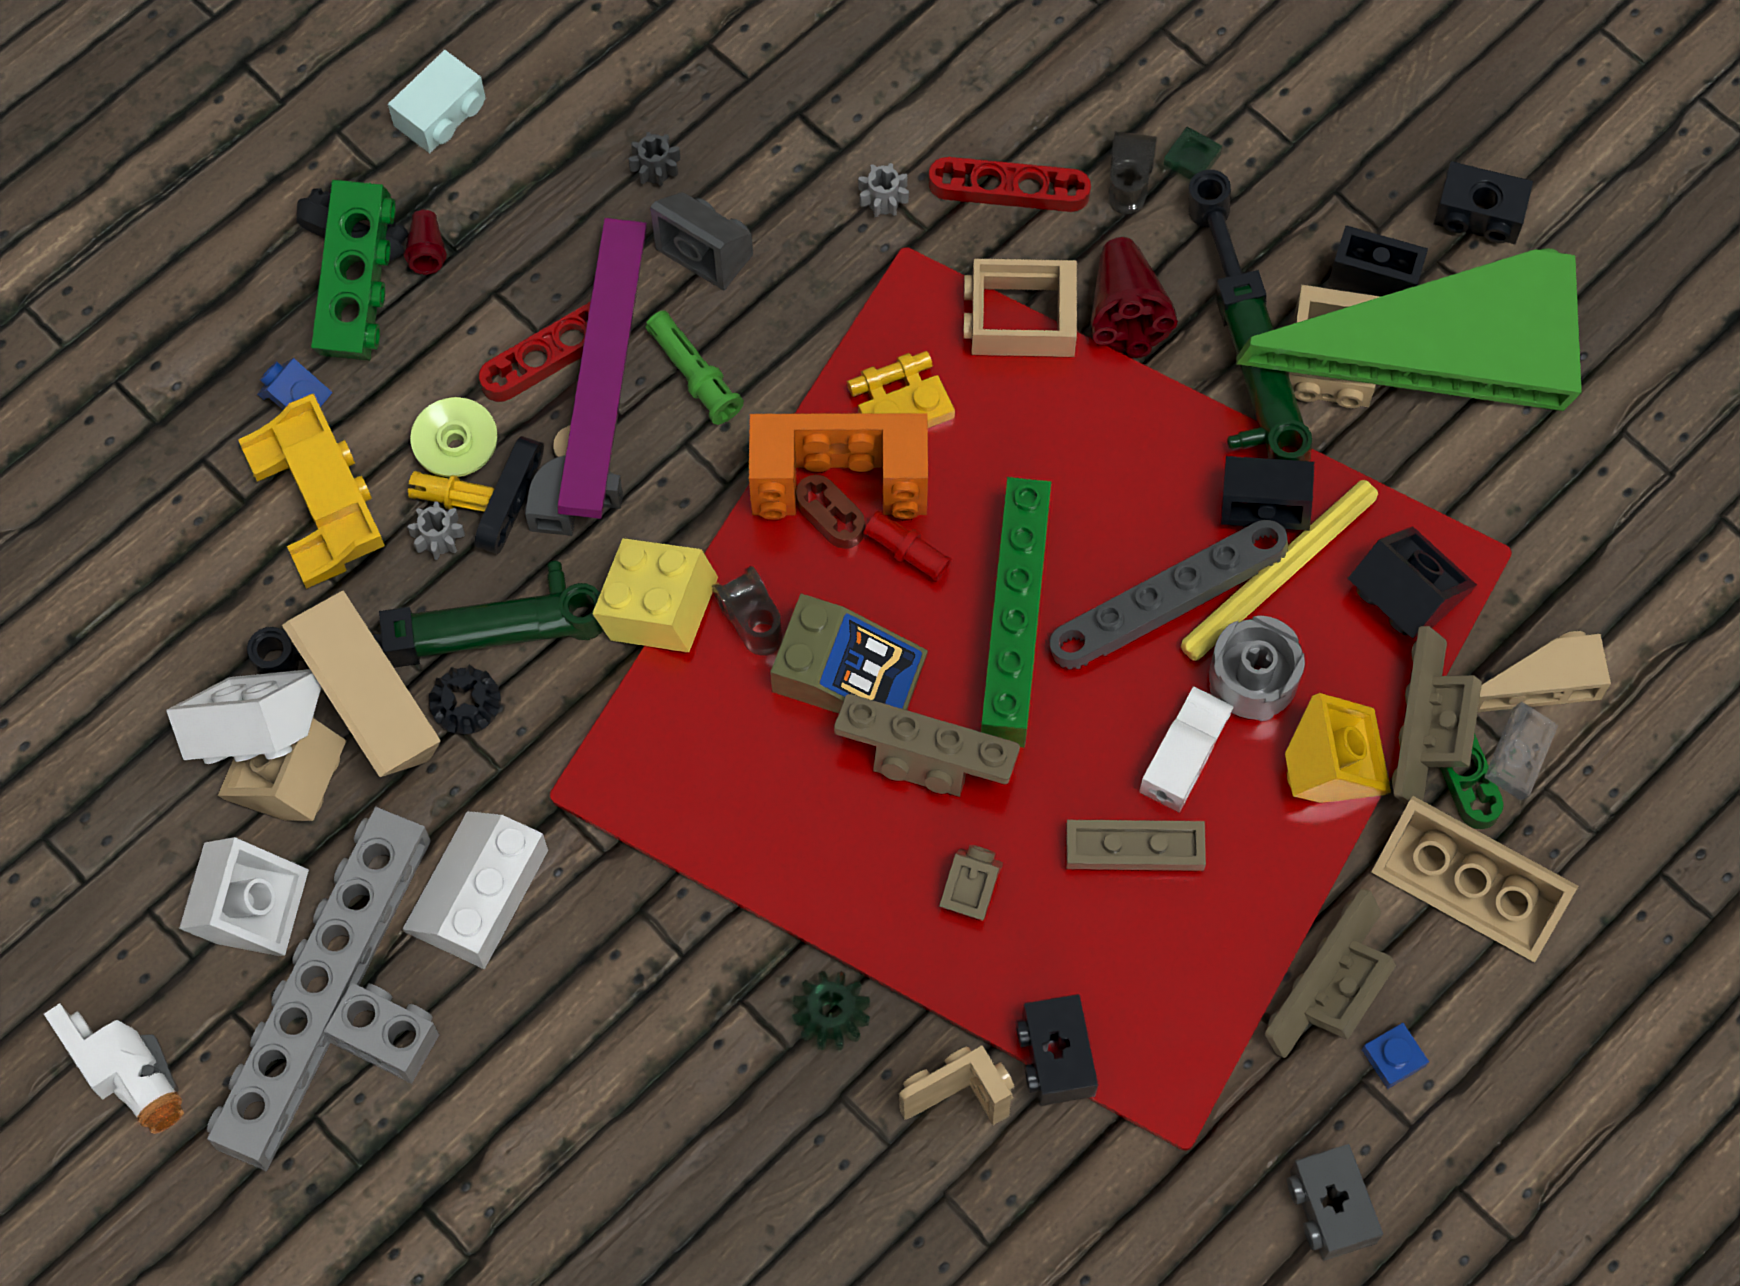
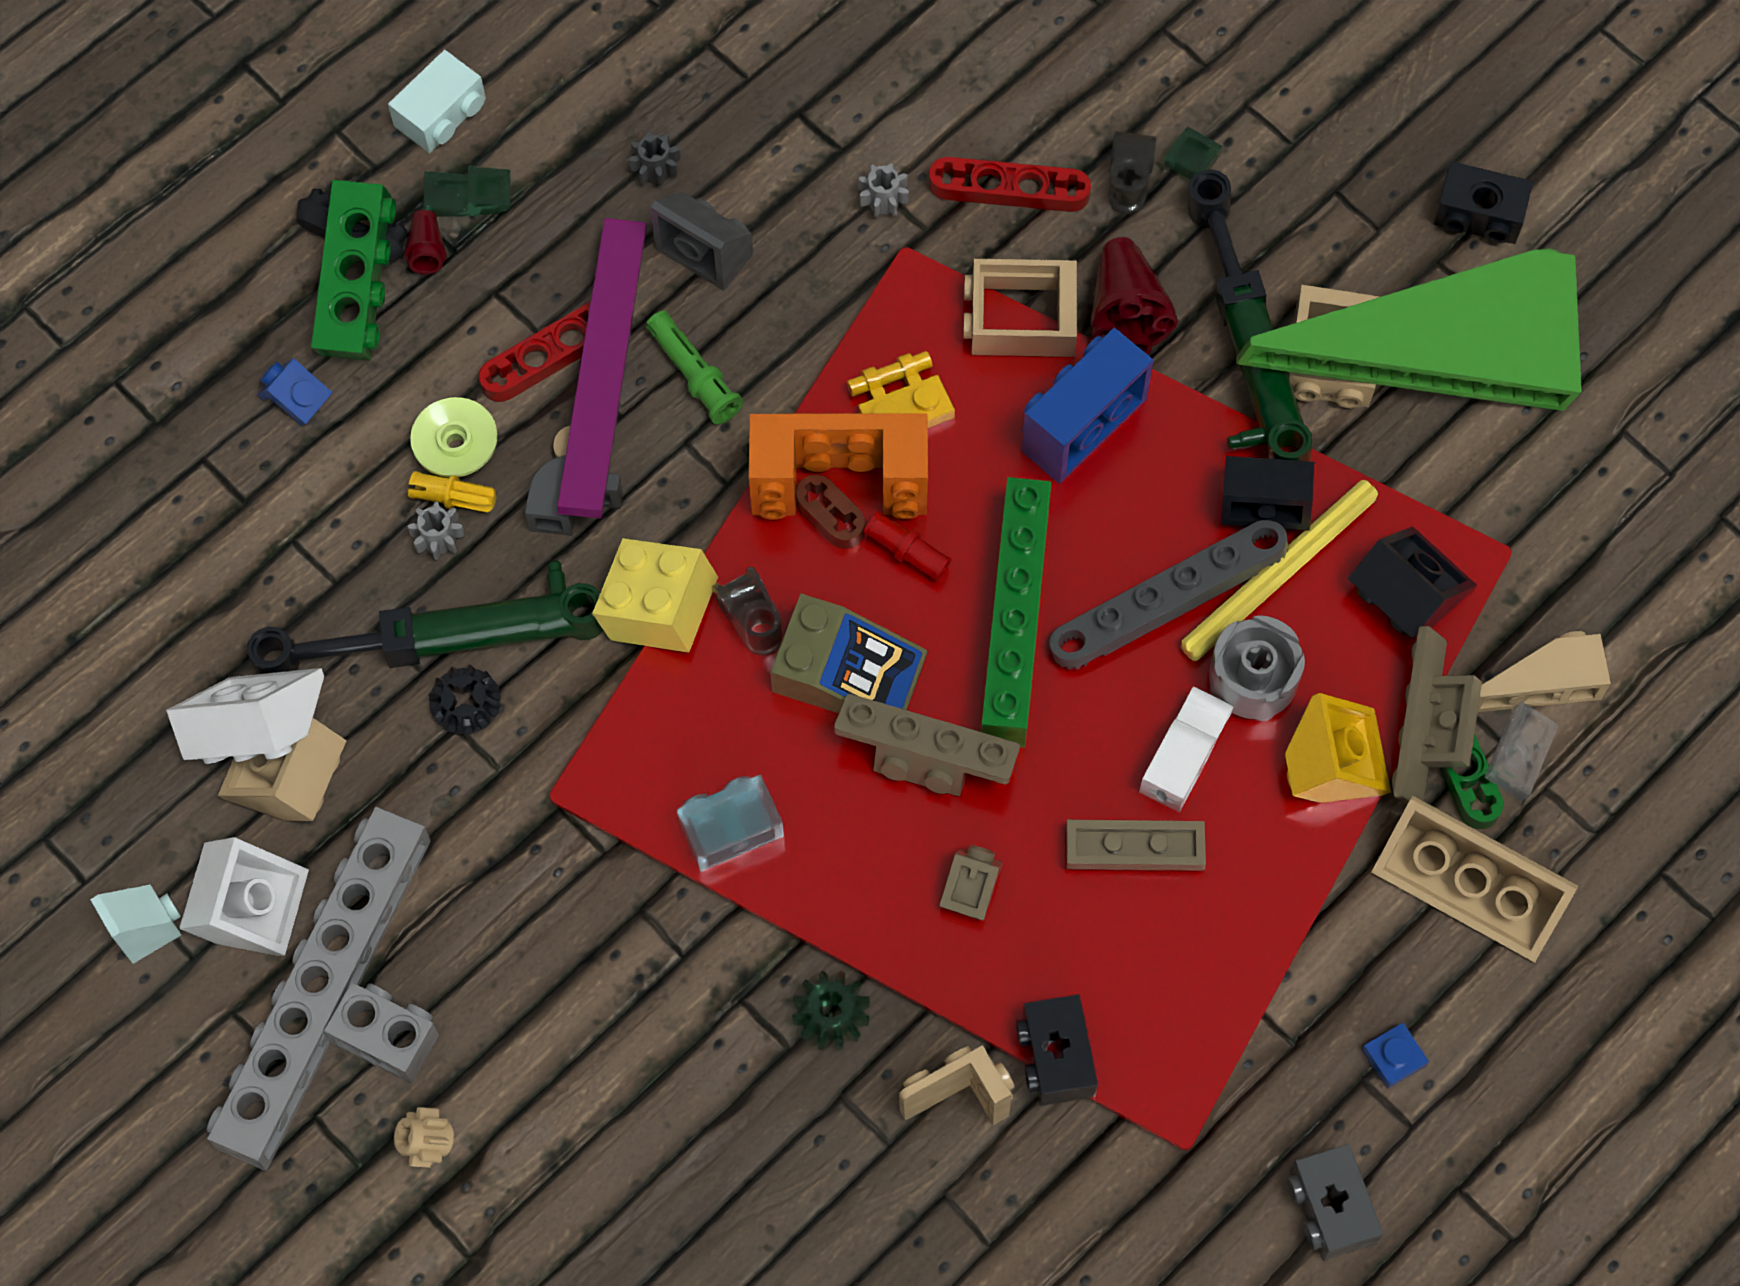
white plate [44,1003,184,1134] -> none
yellow bracket [238,393,385,589] -> none
tan slope [282,590,441,777] -> none
white slope [403,811,548,969] -> none
black beam [475,436,544,554] -> none
dark tan bracket [1265,888,1396,1058] -> none
black brick [1328,225,1428,297] -> none
none -> light aqua slope [90,885,181,964]
none -> tan gear [394,1107,454,1168]
none -> clear green slope [423,166,510,217]
none -> clear light blue brick [676,774,784,872]
none -> blue brick [1021,327,1154,484]

